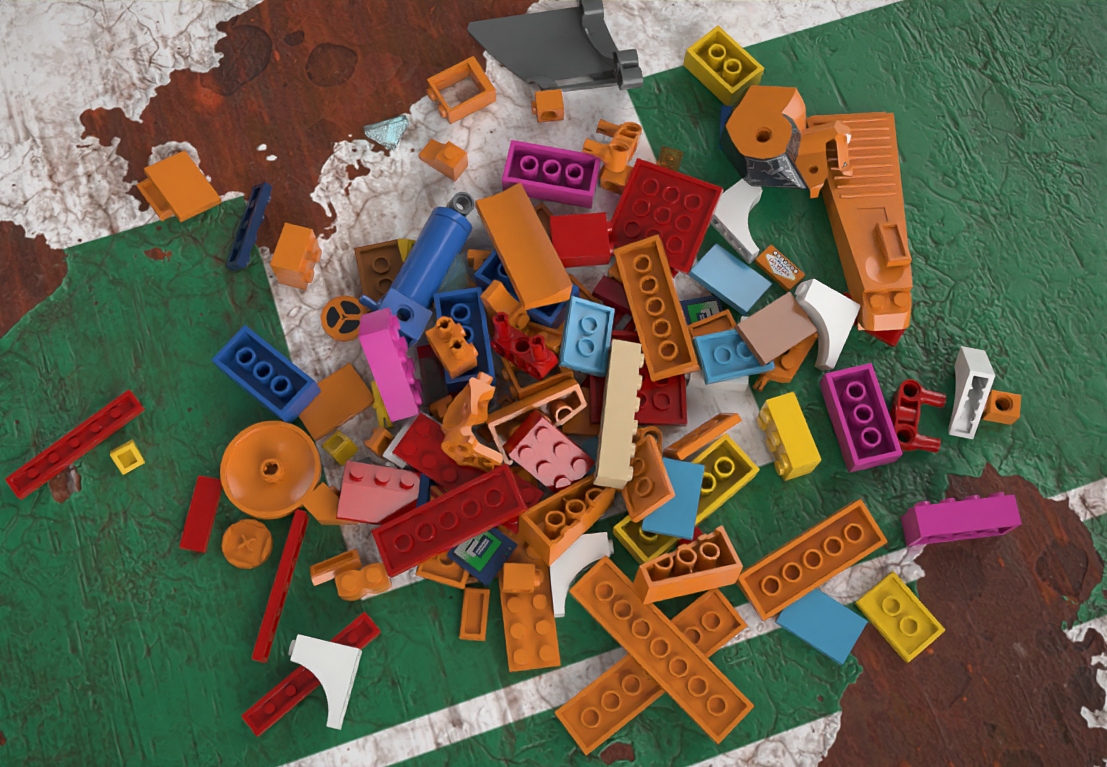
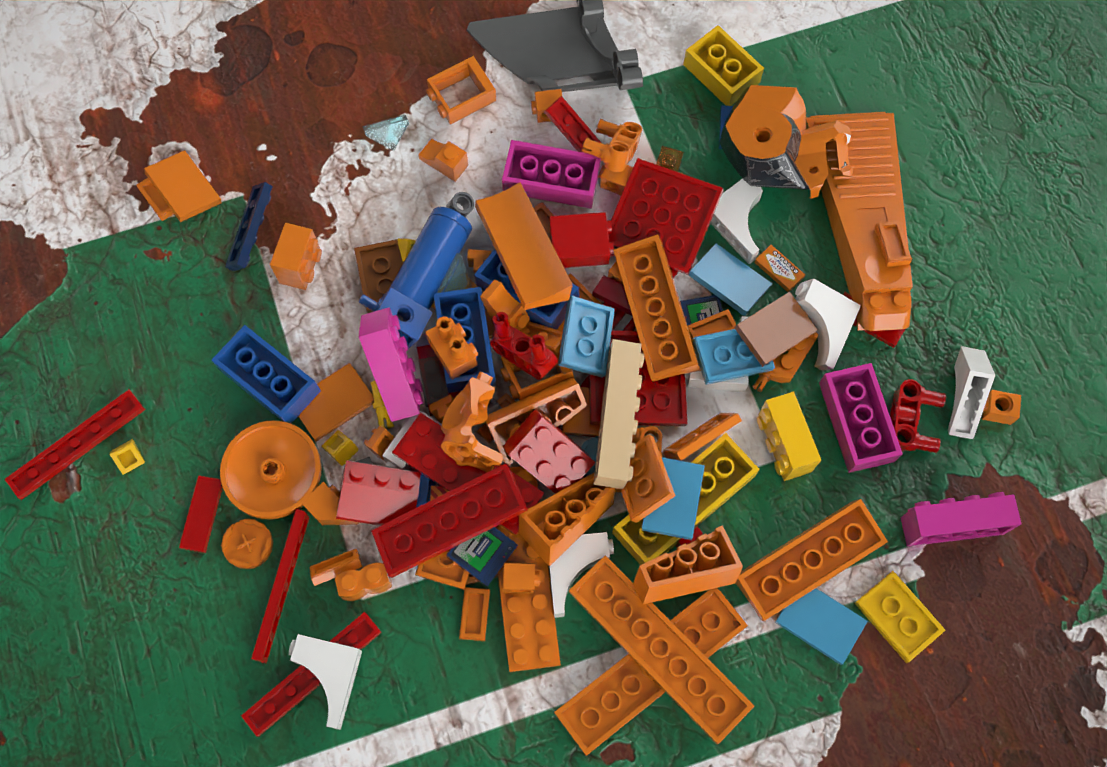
orange tile [320,295,367,342] -> none
none -> red tile [544,96,602,152]

